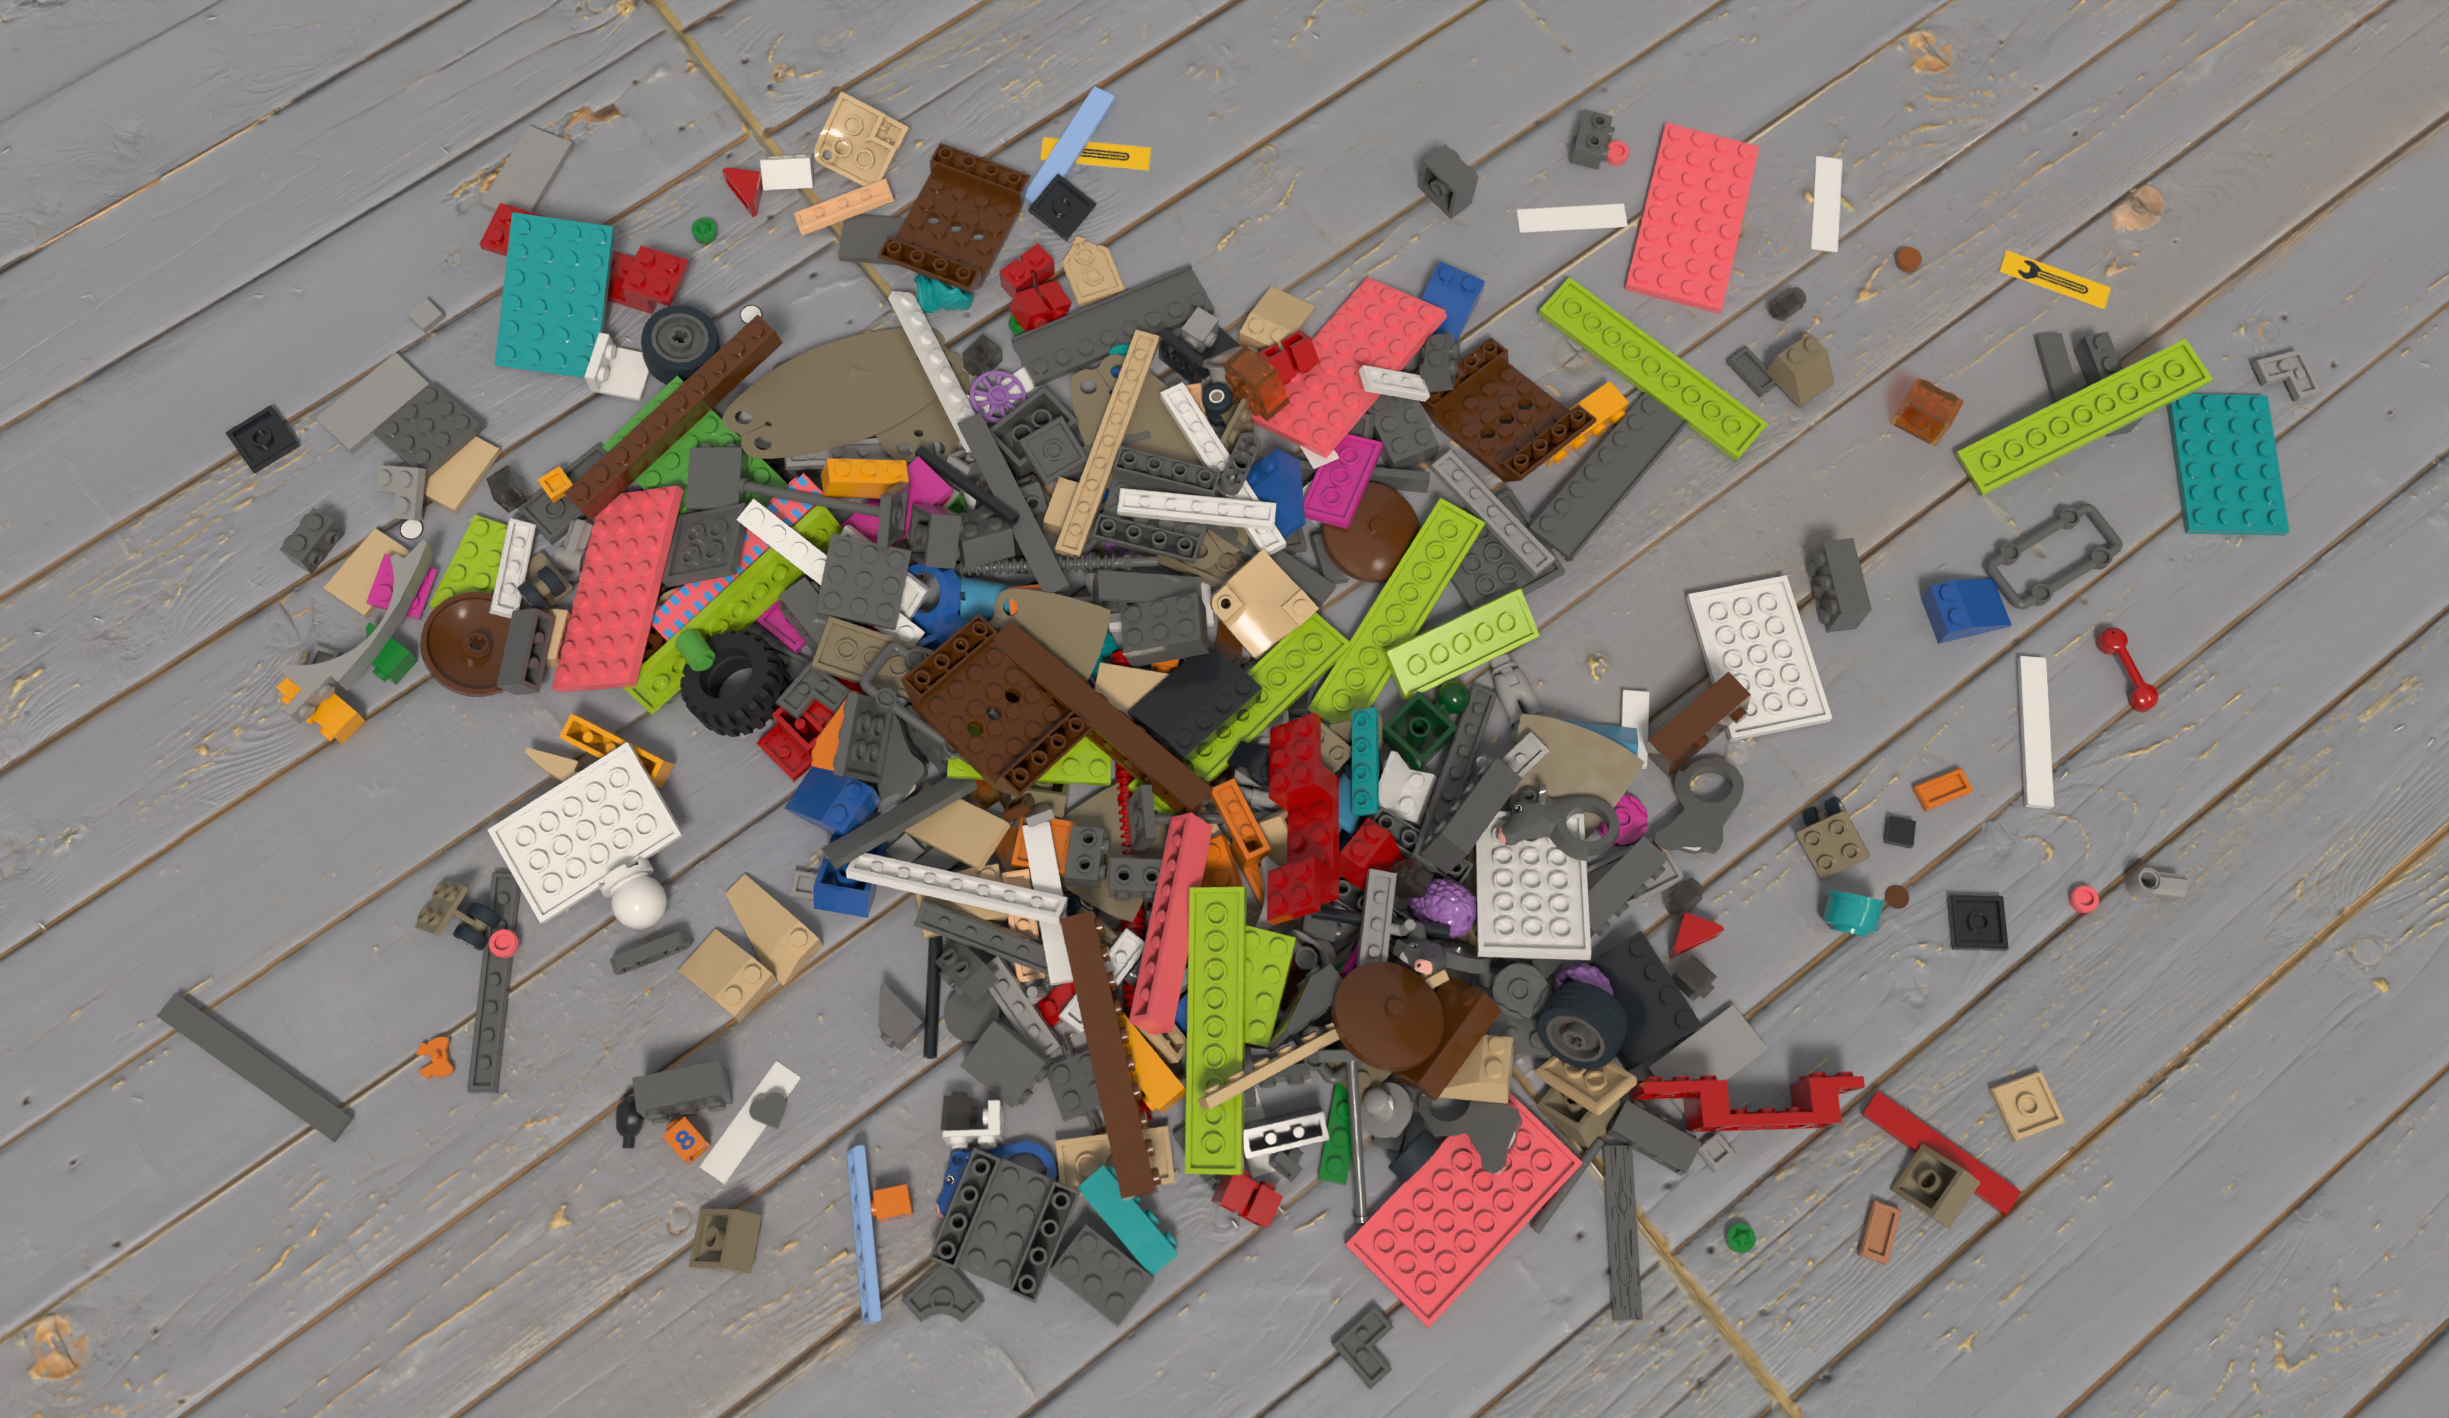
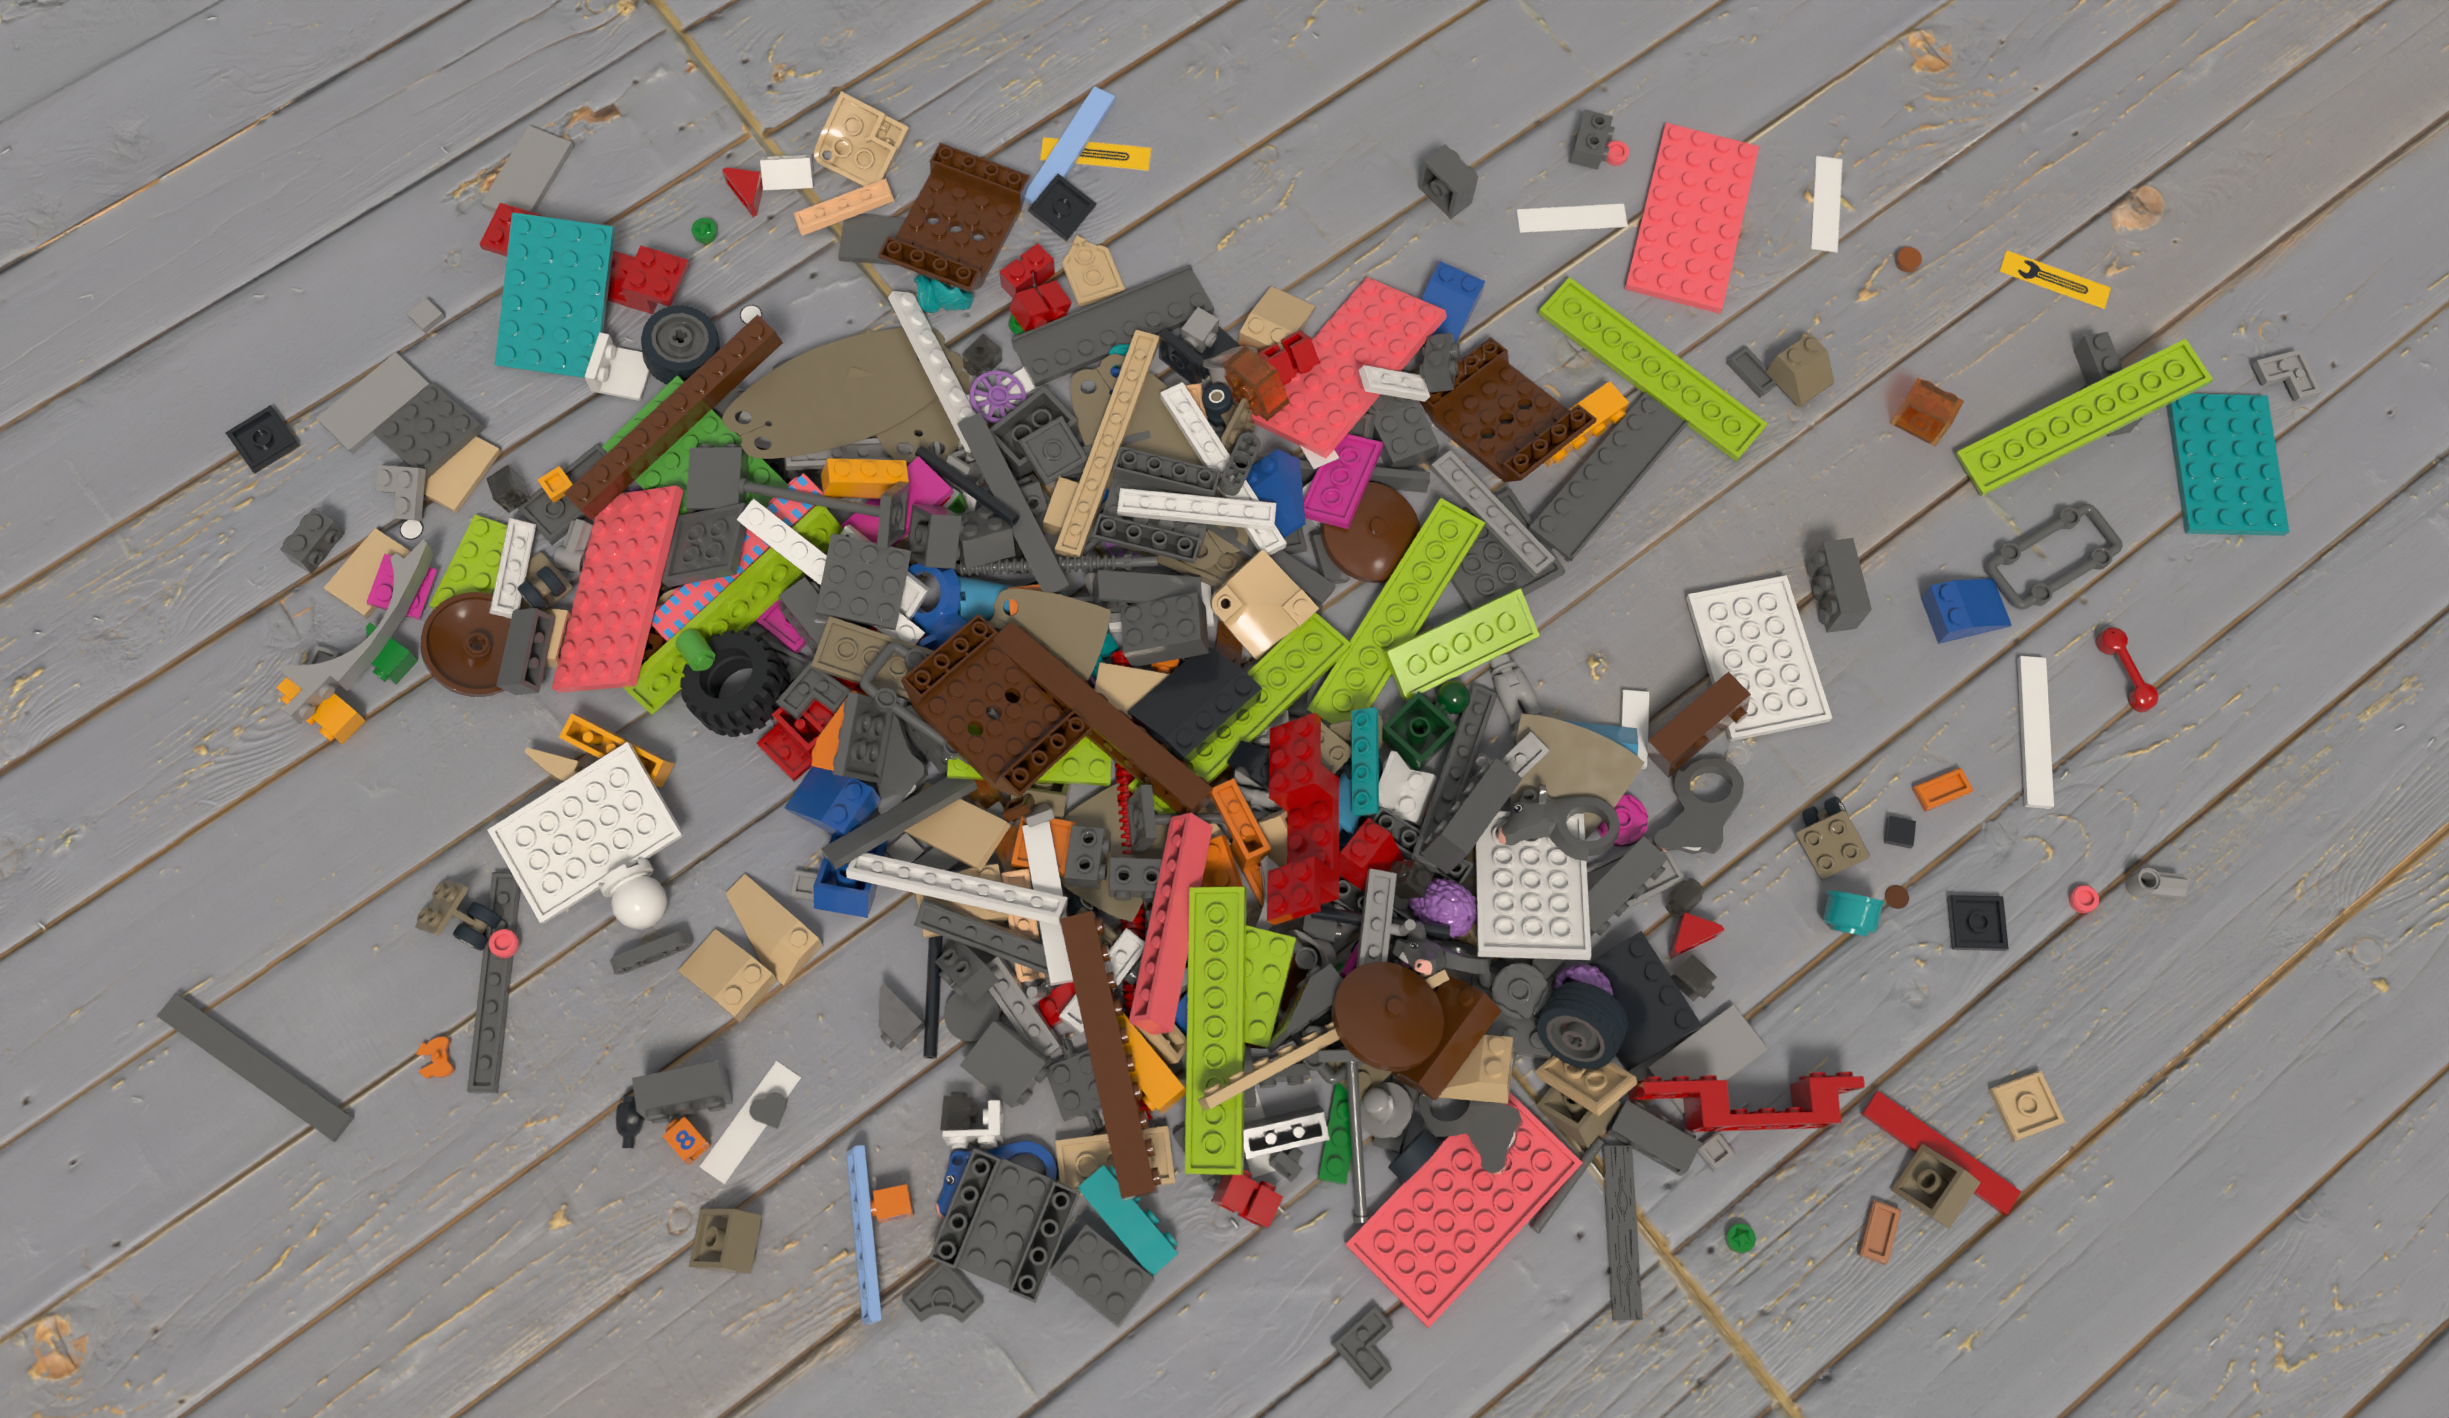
clear smoke brick [1769,287,1806,321] -> none
dark grey tile [2035,333,2078,404] -> none

